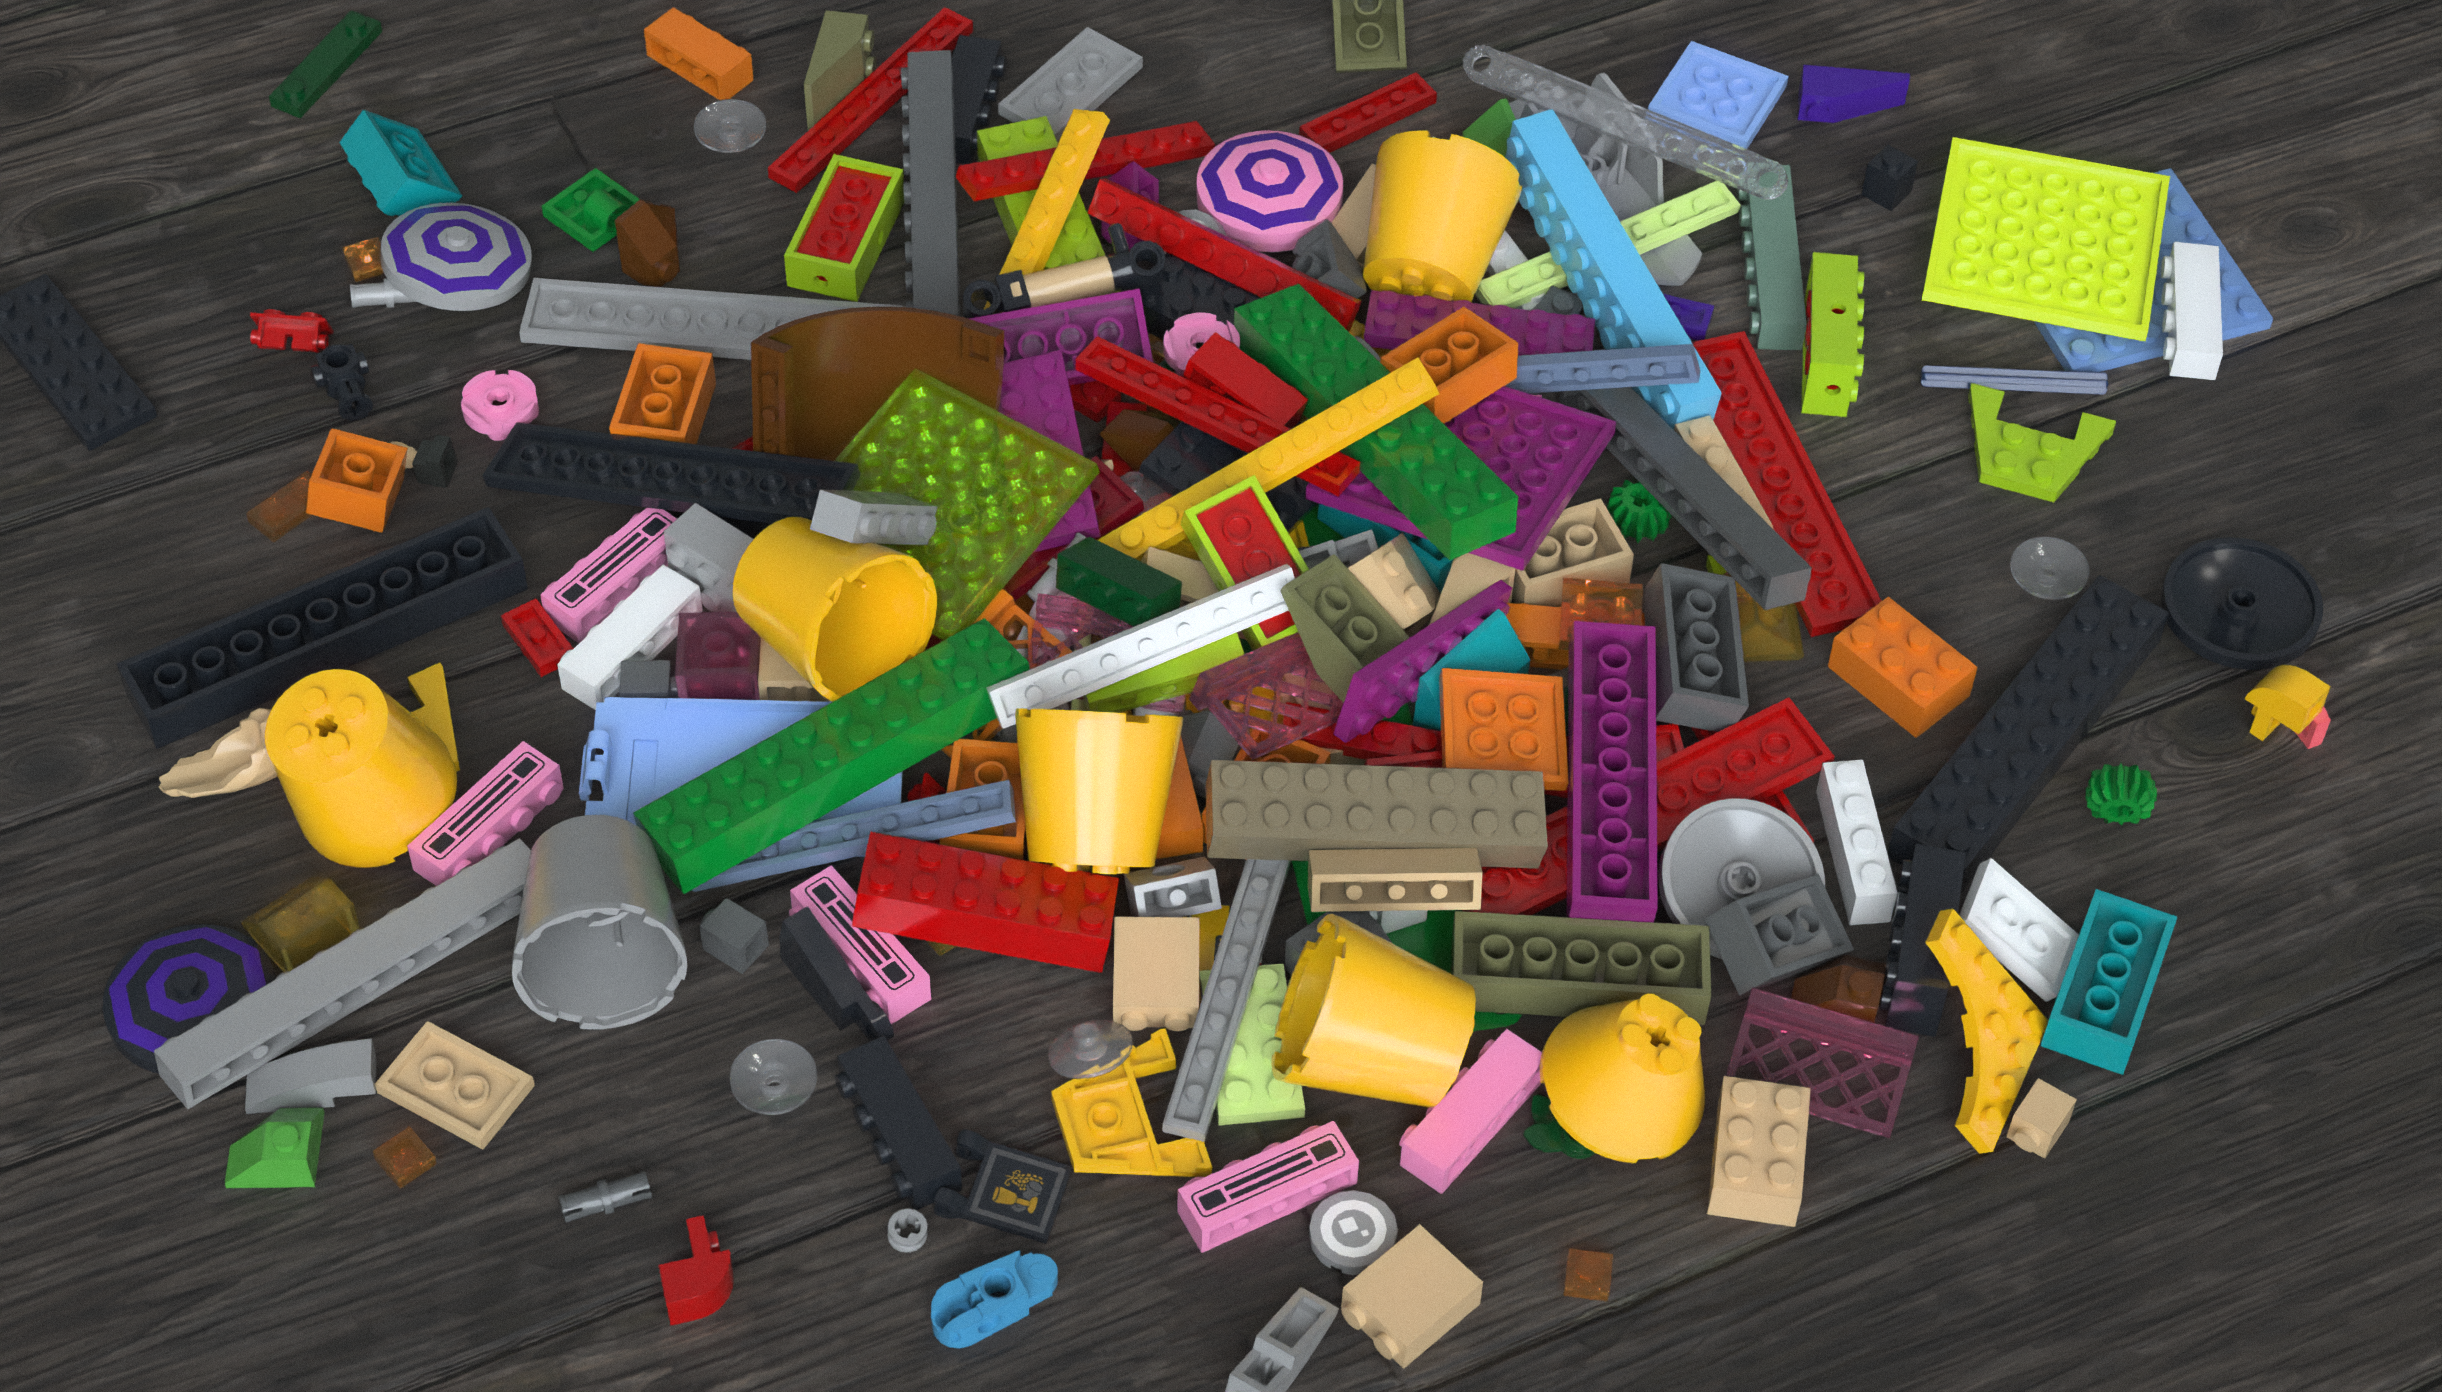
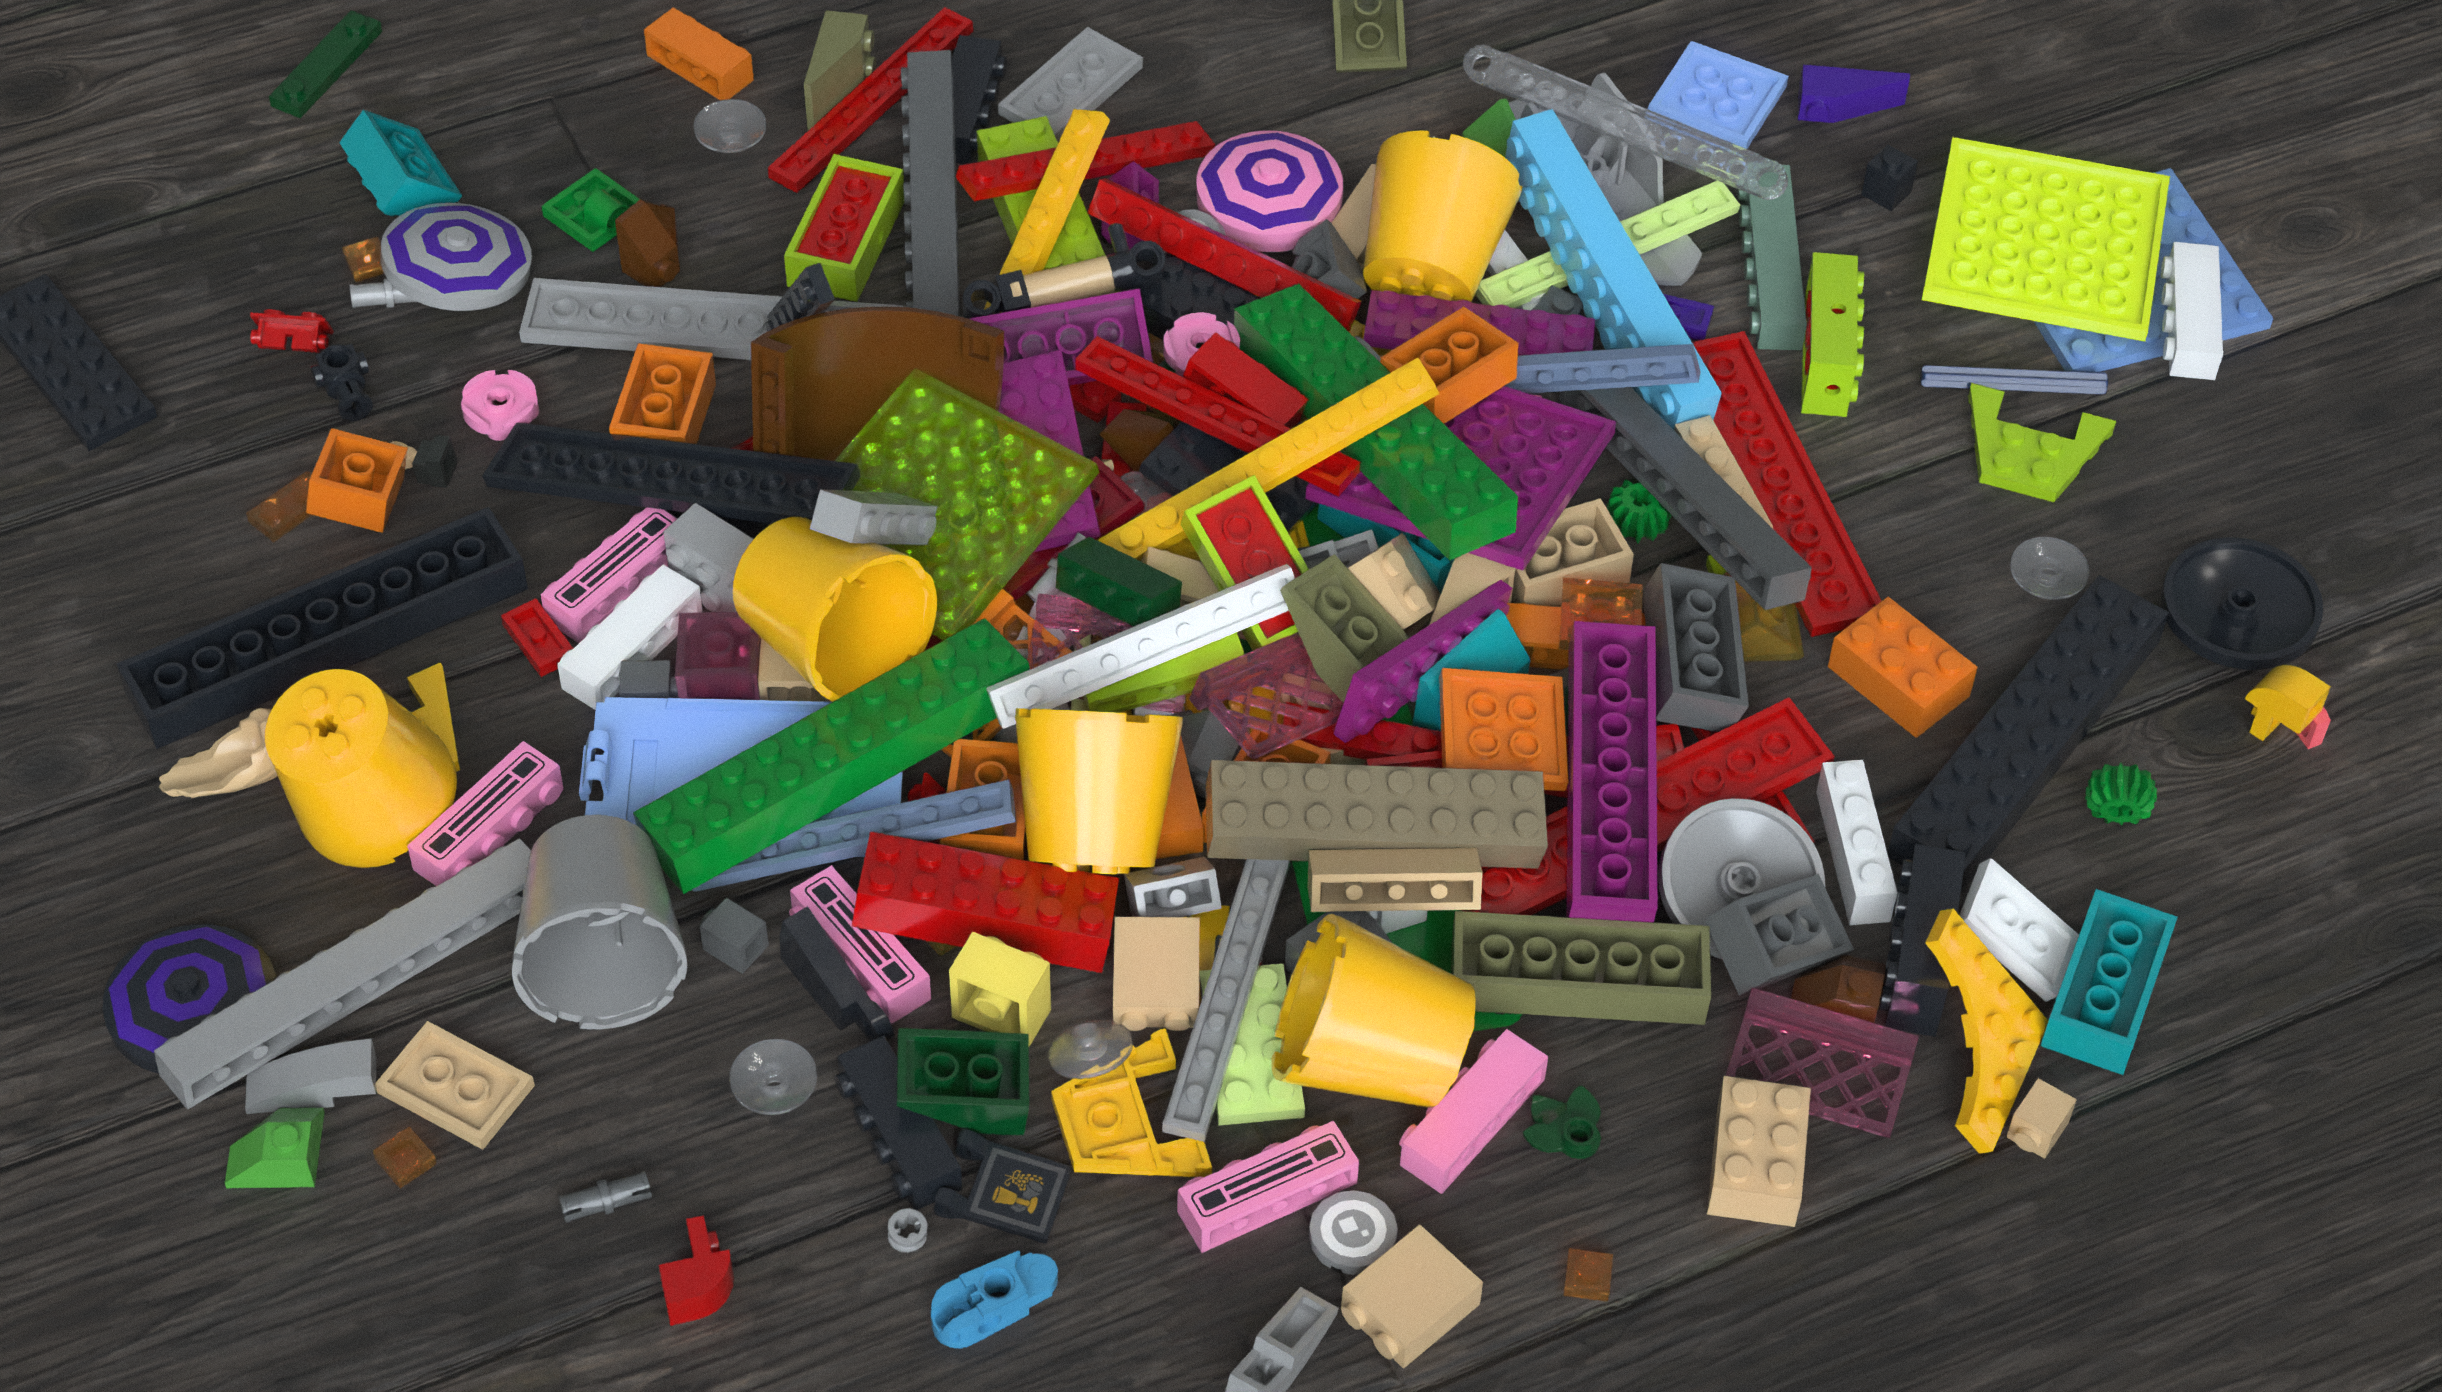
clear yellow slope [242,876,360,972] -> none
red plate [1299,72,1437,153] -> none
yellow cone [1540,994,1705,1163] -> none
none -> black plate [765,263,835,332]
none -> dark green slope [897,1028,1029,1136]
none -> light yellow brick [949,932,1051,1047]

